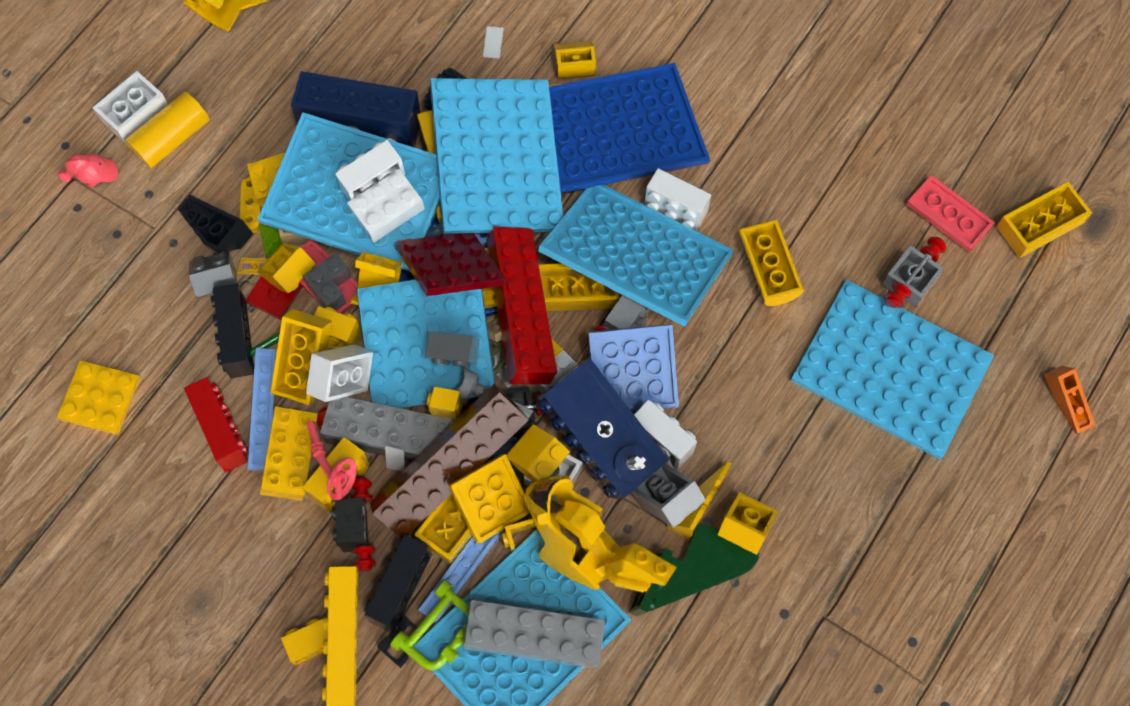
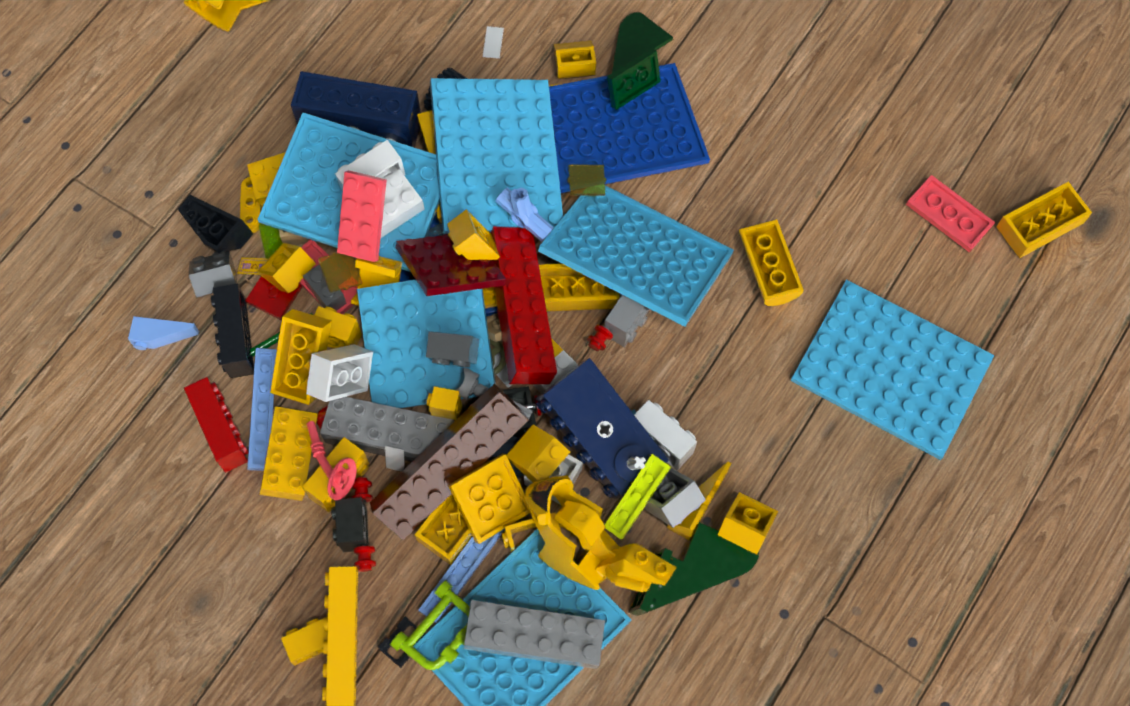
yellow plate [57,361,140,435] -> none
coral piece [58,153,118,187] -> none
white brick [93,71,168,142] -> none
yellow brick [124,91,210,169] -> none
black brick [364,535,432,633] -> none
medium blue plate [588,324,679,412] -> none
white brick [644,169,711,231] -> none
light grey brick [883,237,946,308] -> none
orange slope [1044,366,1095,434] -> none
none -> light blue slope [128,316,199,350]
none -> clear yellow piece [318,252,362,293]
none -> coral plate [337,170,387,262]
none -> yellow slope [447,209,500,260]
none -> light blue piece [495,187,554,242]
none -> clear yellow piece [568,165,607,196]
none -> neon yellow plate [605,454,671,540]
none -> dark green piece [607,12,673,110]

